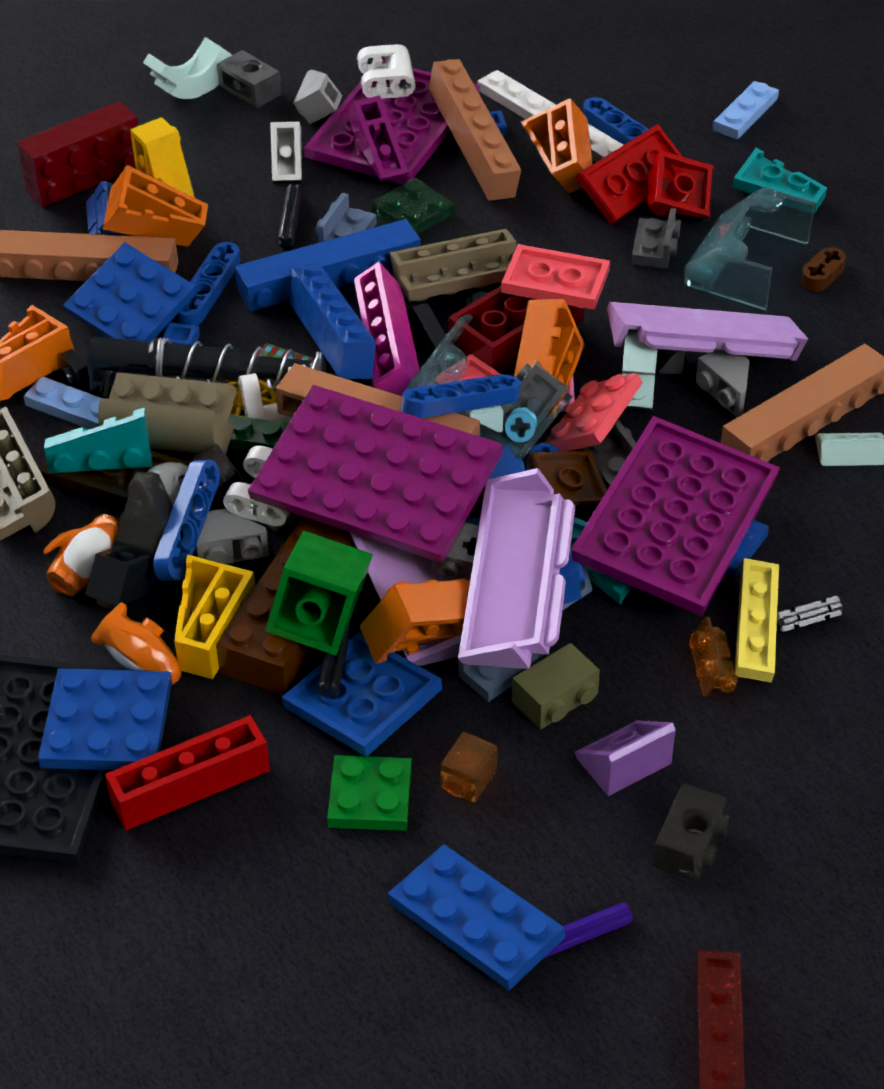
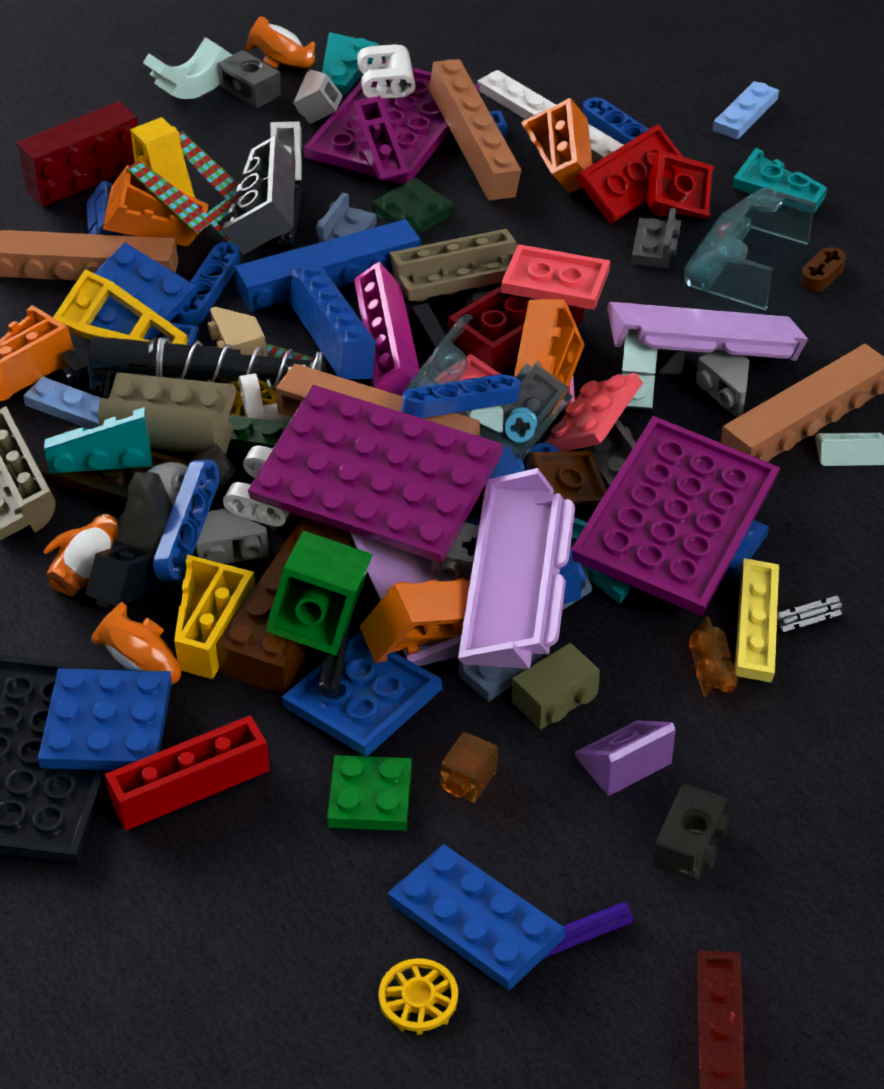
none -> yellow plate [53,269,189,345]
none -> piece [126,131,239,243]
none -> tan slope [207,307,268,357]
none -> dark grey wedge [222,135,296,255]
none -> orange animal [246,16,315,69]
none -> teal wing [322,32,378,95]
none -> yellow wheel [379,958,458,1035]

